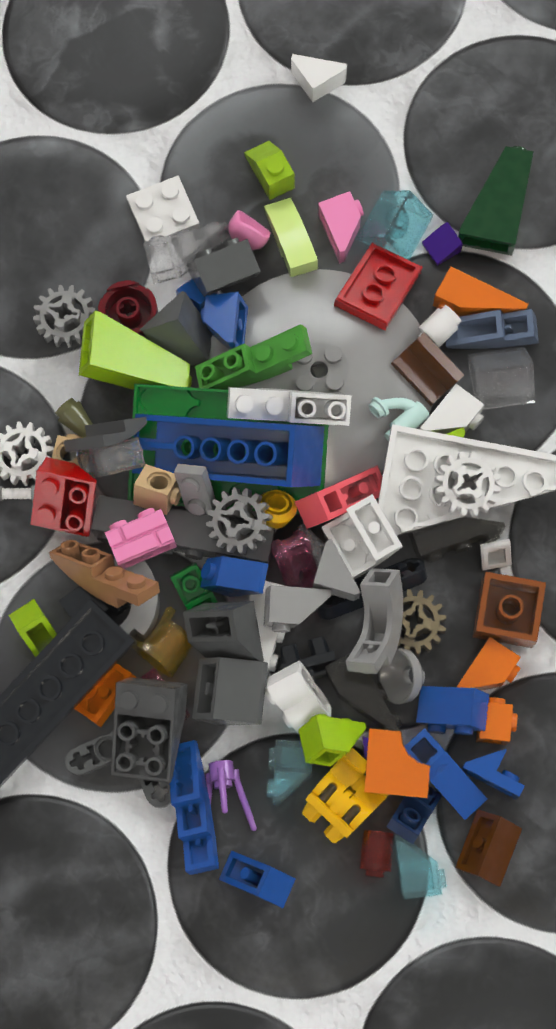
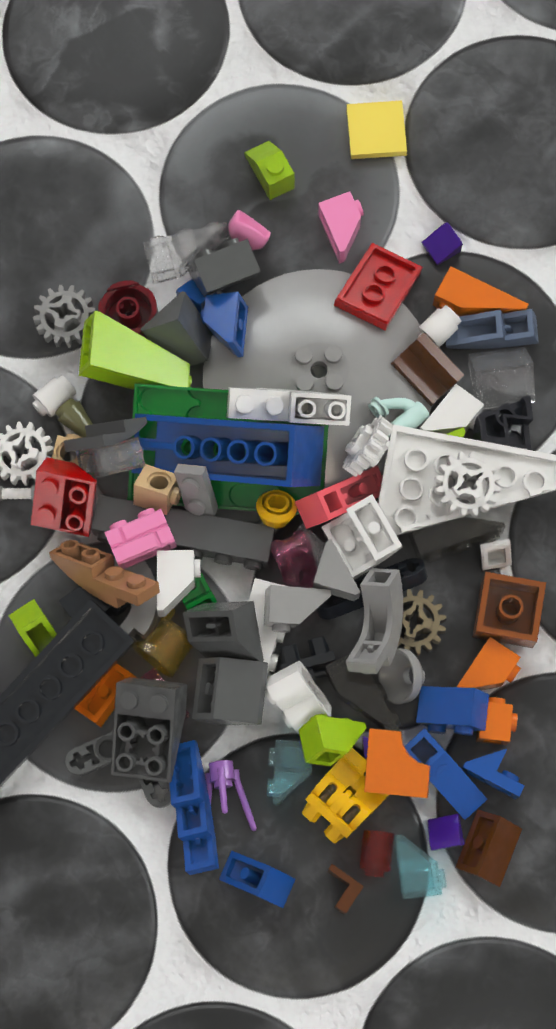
white plate [126,176,200,248] -> none
bright green slope [195,324,312,390] -> none
blue slope [200,556,269,597] -> none
light grey gear [206,487,273,554] -> none
yellowish green slope [264,198,318,277] -> none
white slope [291,54,347,102] -> none
clear light blue slope [357,190,433,260] -> none
dark blue slope [386,785,442,844] -> none
dark green slope [458,146,534,256] -> none
none -> white brick [32,375,76,417]
none -> white slope [157,550,201,617]
none -> reddish brown panel [328,864,364,915]
none -> white gear [342,415,394,477]
none -> light yellow tile [346,100,407,159]
none -> dark purple slope [428,814,465,851]
none -> black slope [472,396,533,450]

